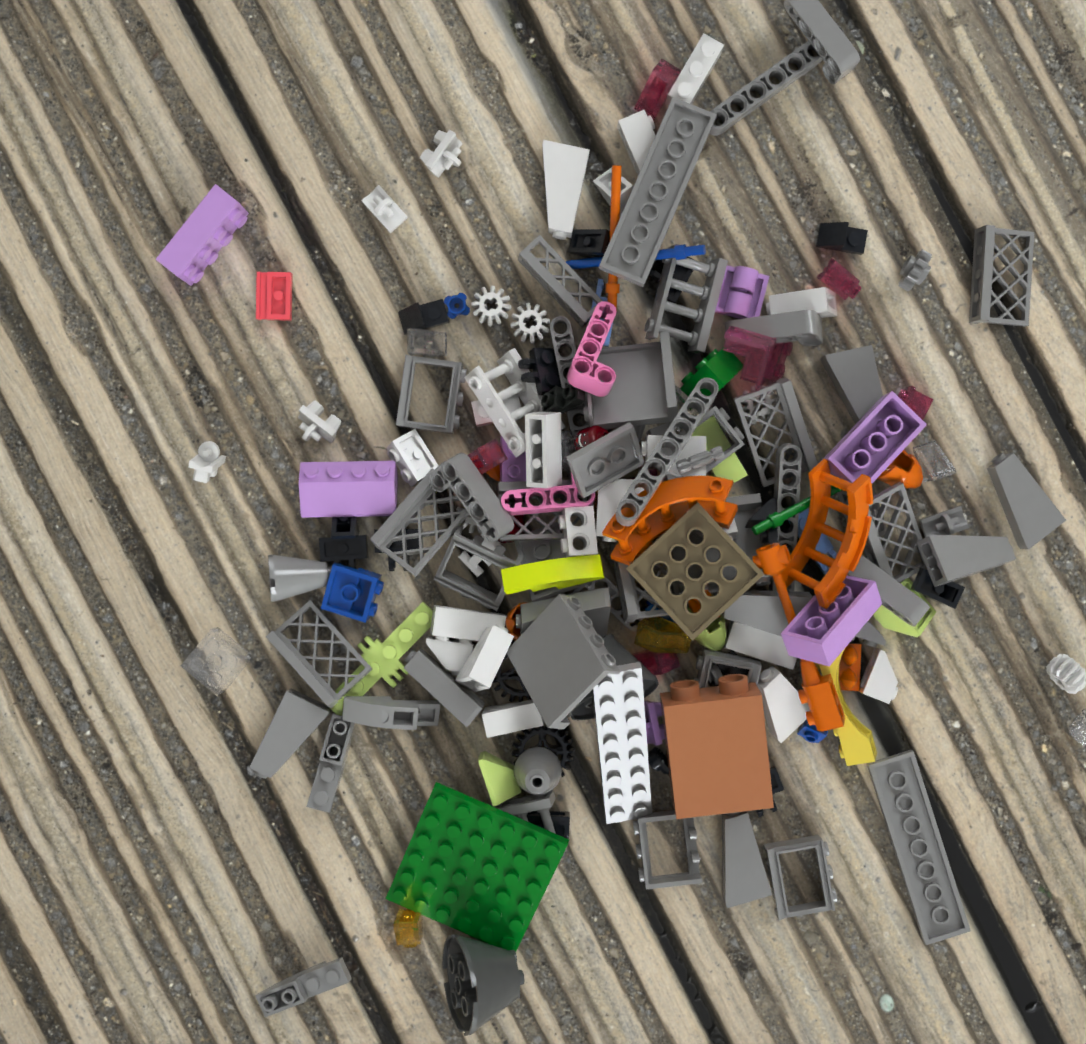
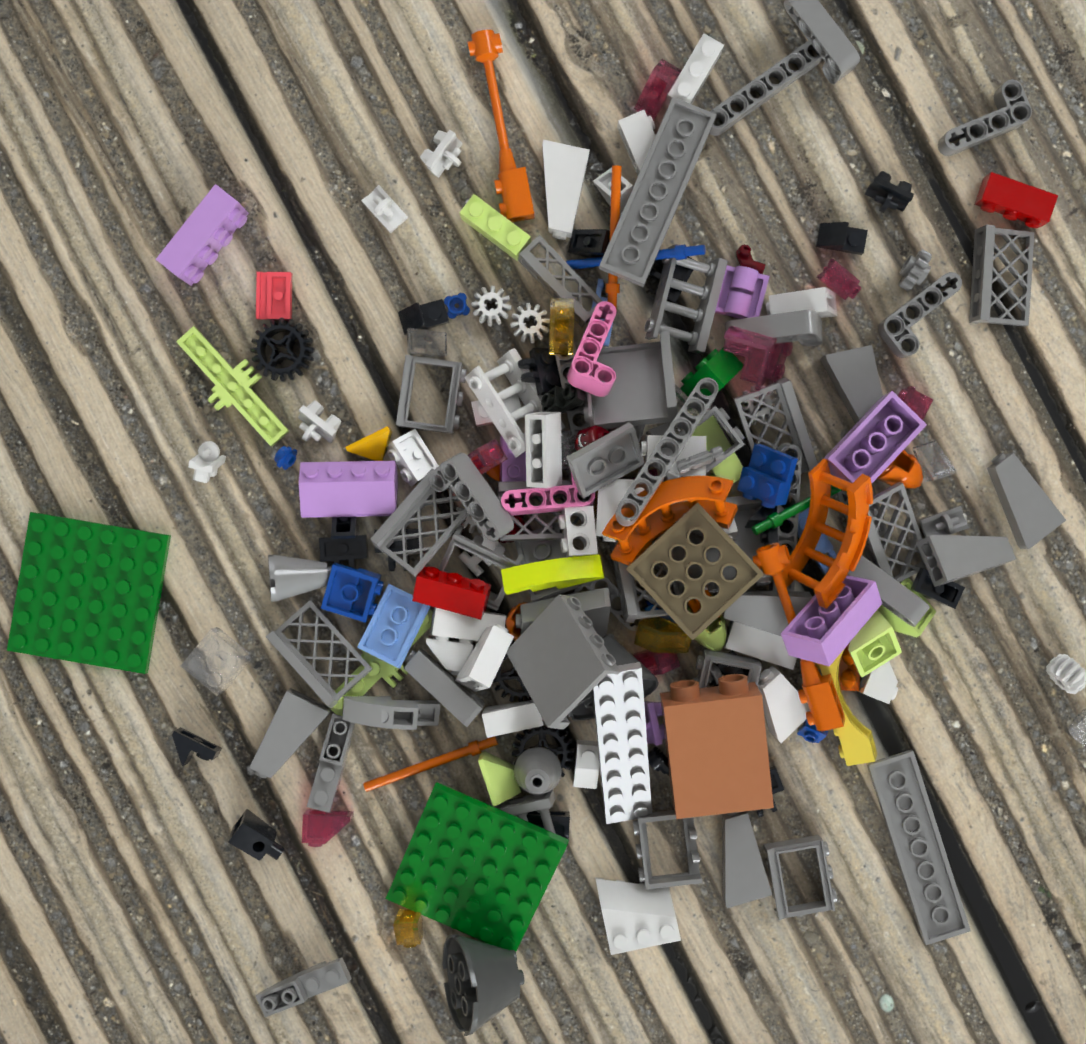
none -> green plate [7,512,171,674]
none -> black slope [172,727,222,766]
none -> yellowish green hinge [176,326,289,447]
none -> black torso [228,809,285,861]
none -> black gear [250,318,315,382]
none -> blue plate [274,446,297,470]
none -> clear pink slope [302,809,354,847]
none -> yellow slope [345,426,392,461]
none -> light blue plate [357,584,431,668]
none -> orange bar [363,736,498,792]
none -> red brick [412,566,491,620]
none -> yellowish green brick [459,194,531,261]
none -> orange bar [468,29,535,223]
none -> clear yellow slope [549,298,574,355]
none -> white slope [573,740,600,789]
none -> white wedge [595,877,681,955]
none -> dark red arm [736,244,766,274]
none -> blue plate [737,444,798,508]
none -> yellowish green slope [848,609,902,678]
none -> black hips [865,171,914,213]
none -> light grey beam [878,272,962,358]
none -> light grey beam [938,79,1032,156]
none -> red brick [974,172,1058,228]

